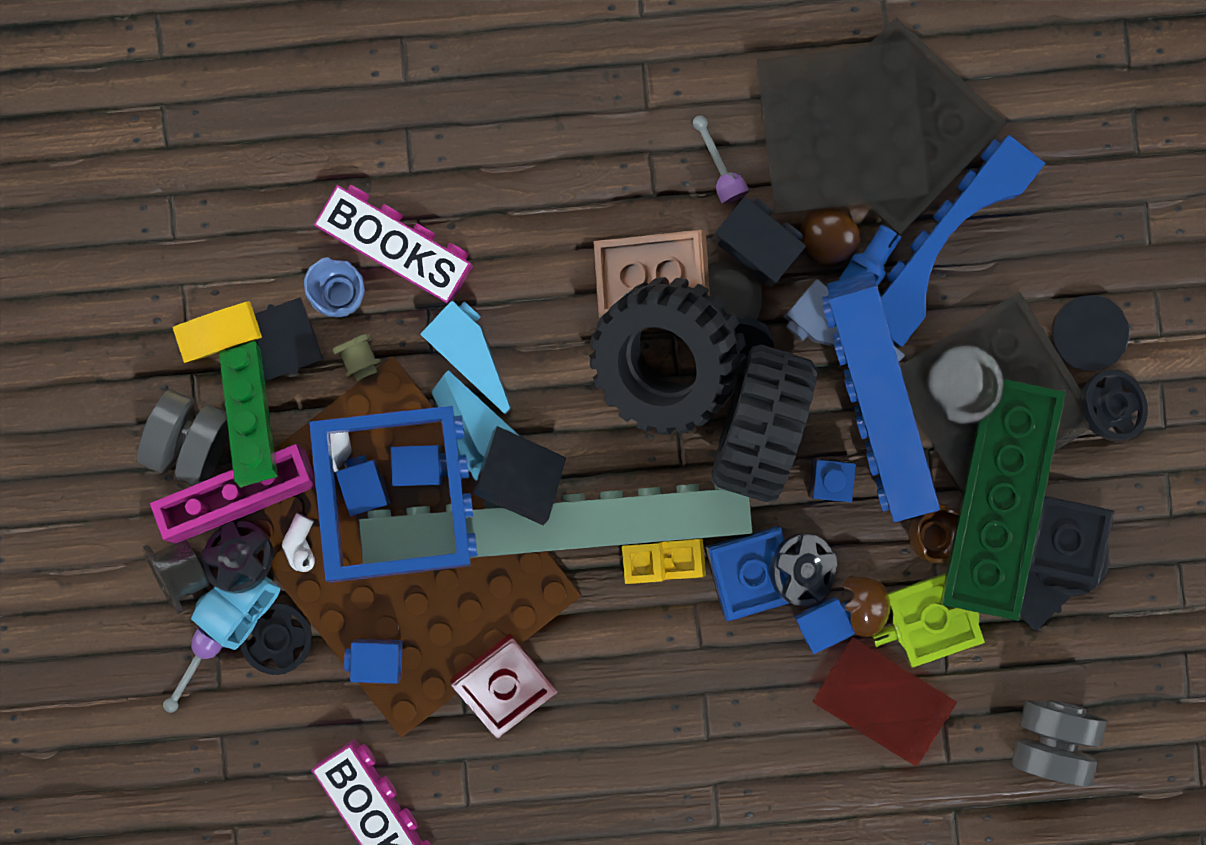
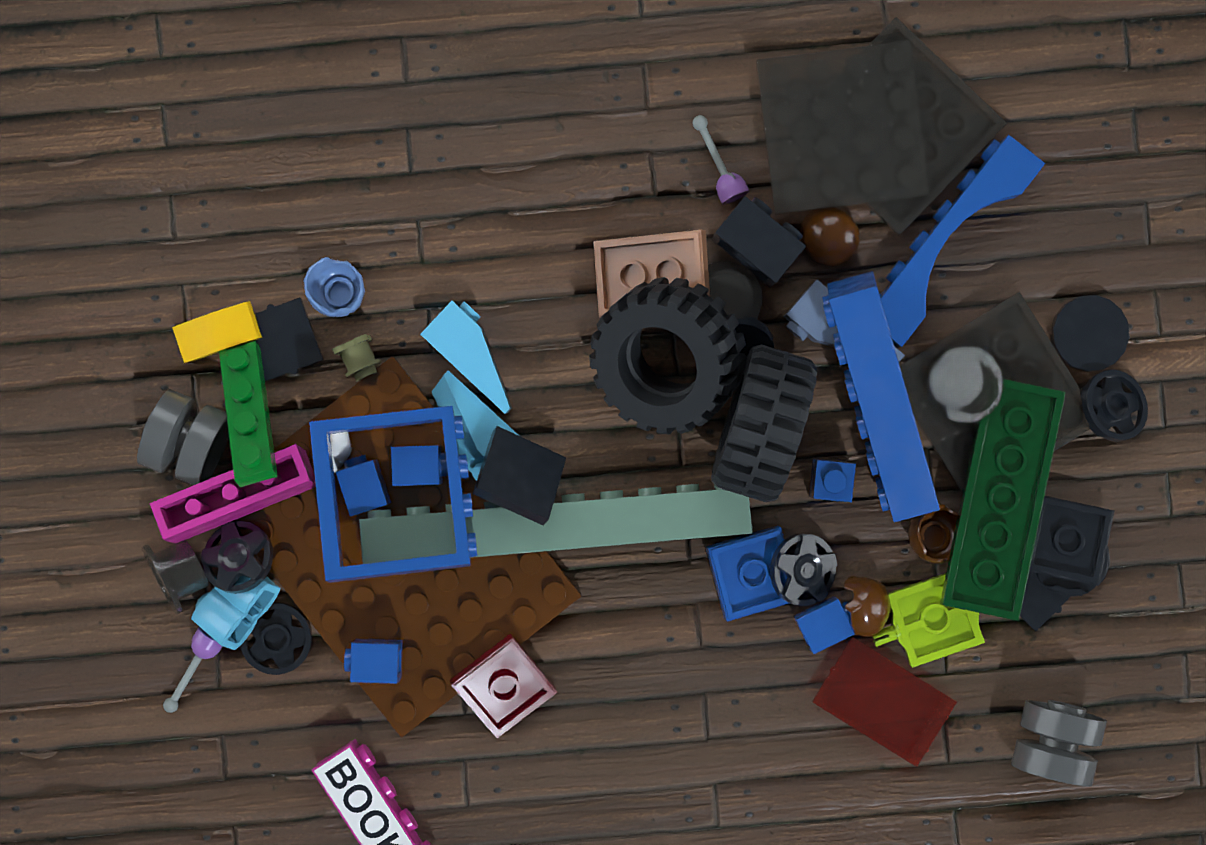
white arm [282,513,315,572] -> none
brick [314,184,473,304] -> none
yellow slope [622,538,706,584] -> none
blue arm [839,225,901,287] -> none

